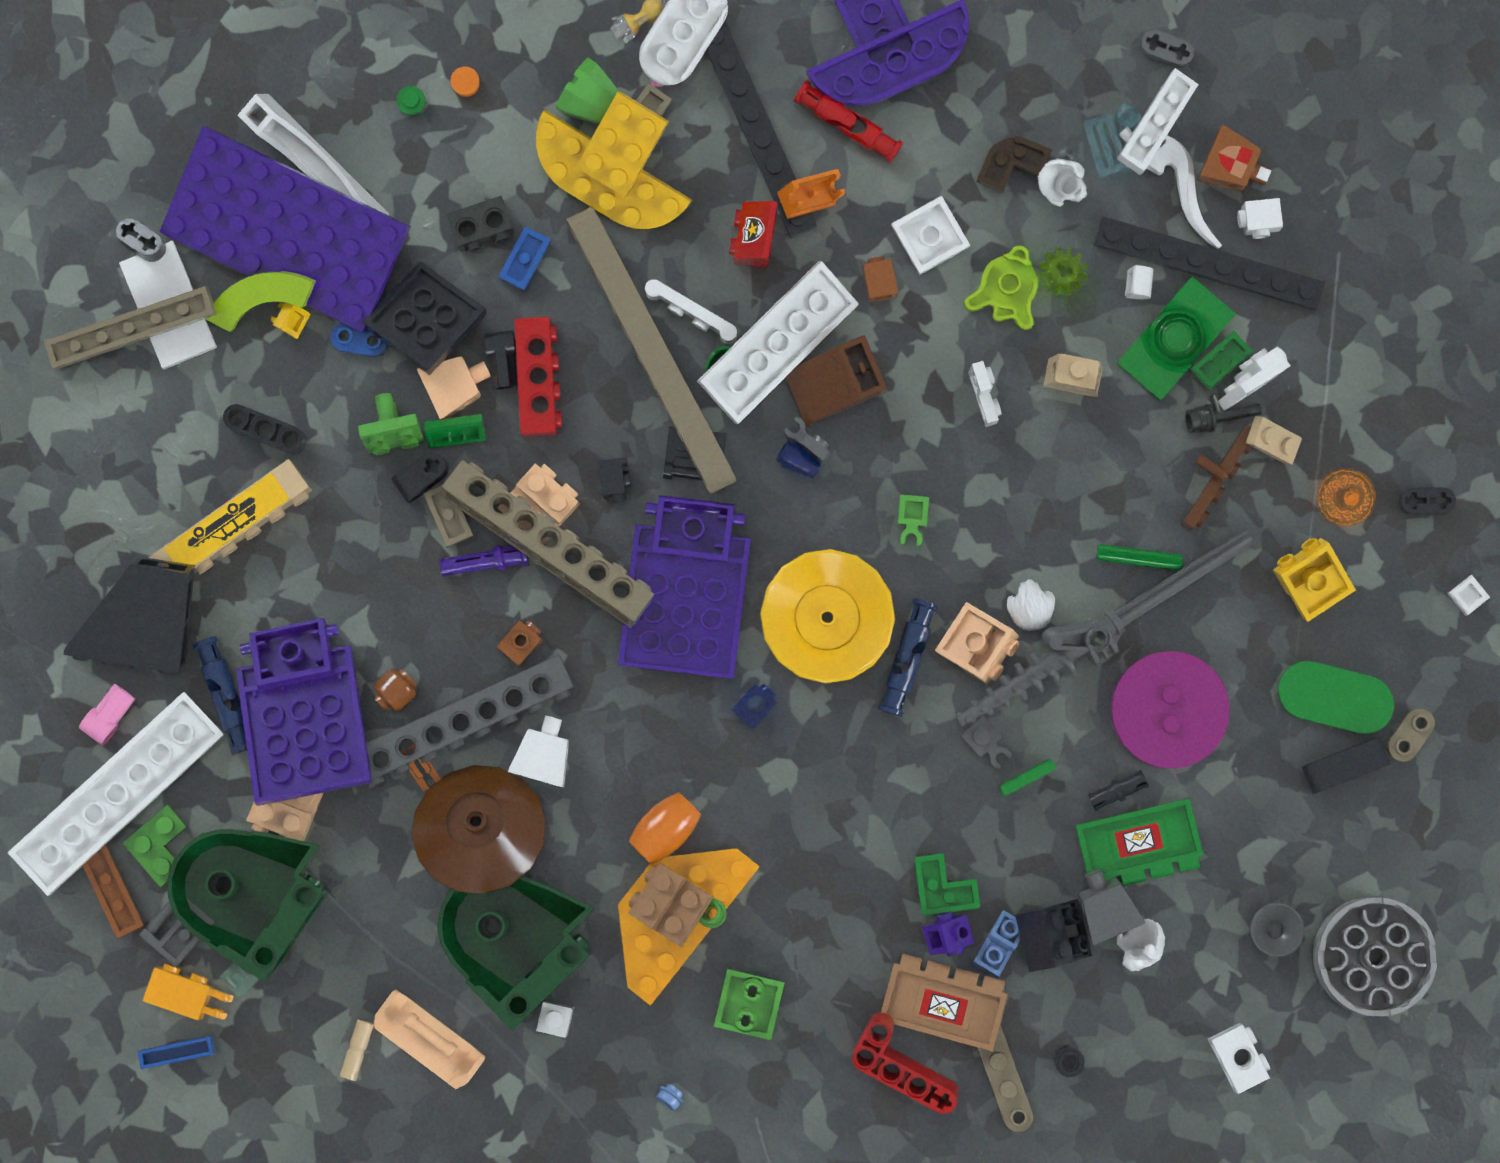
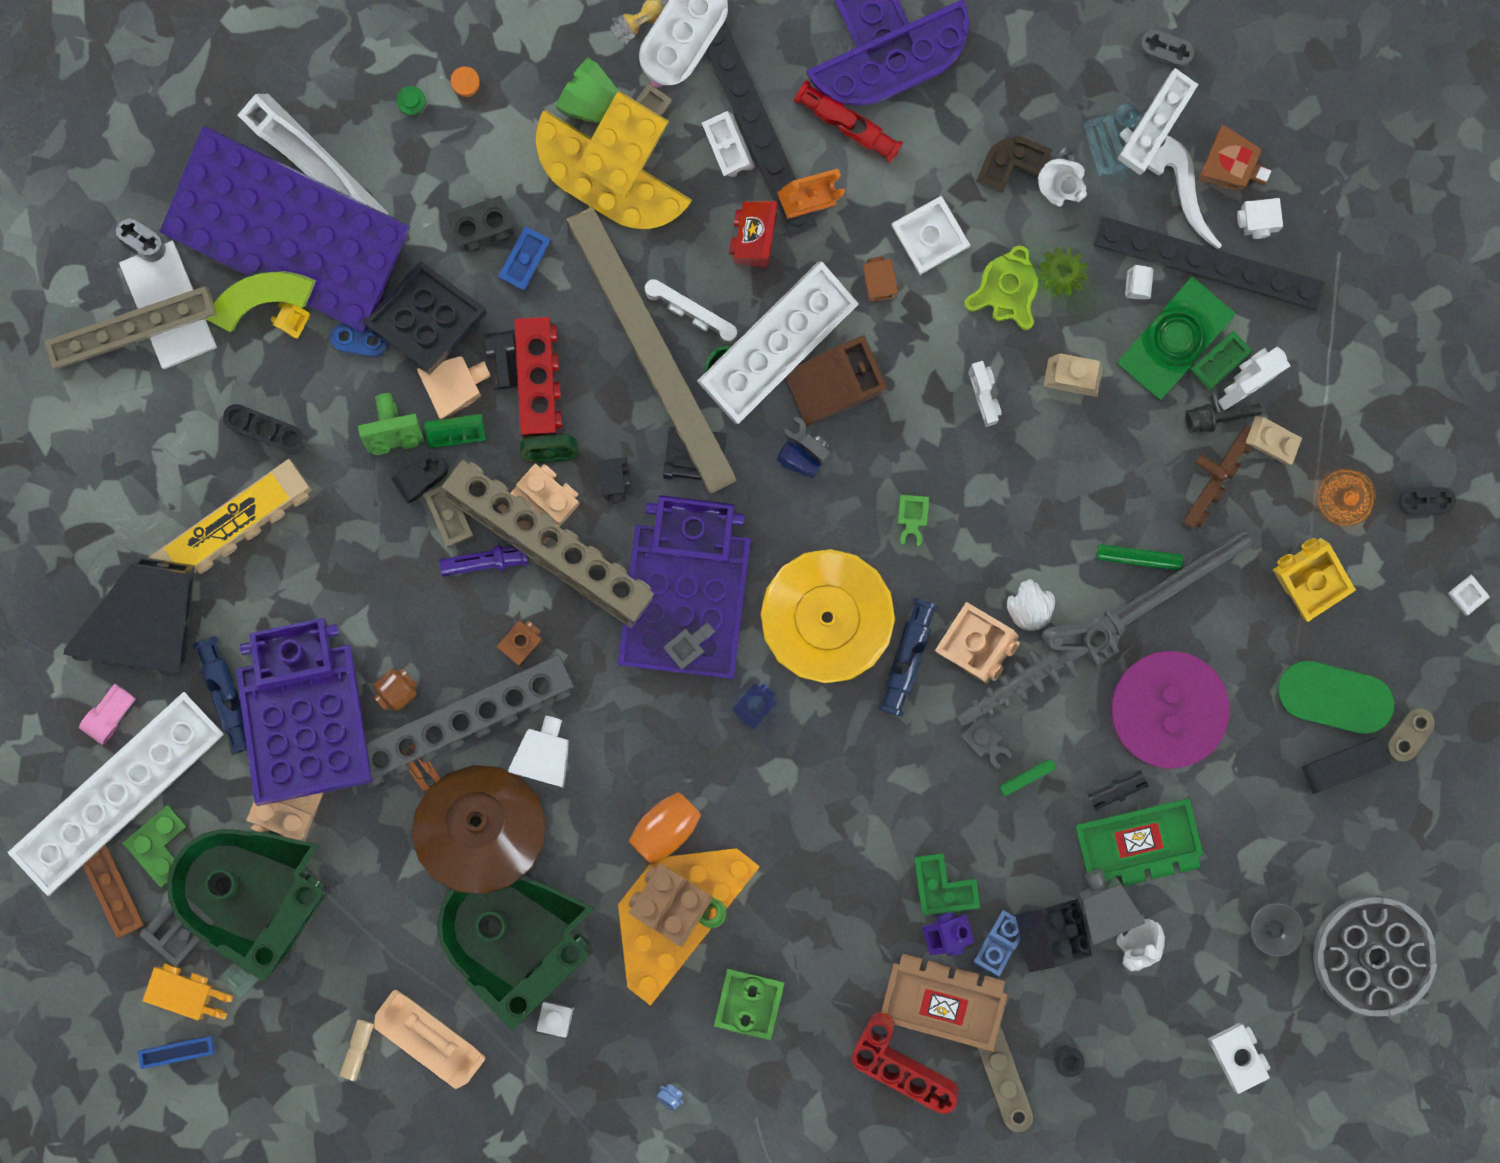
none -> dark green plate [520,433,578,463]
none -> dark grey plate [663,623,716,670]
none -> white hinge [702,111,756,177]

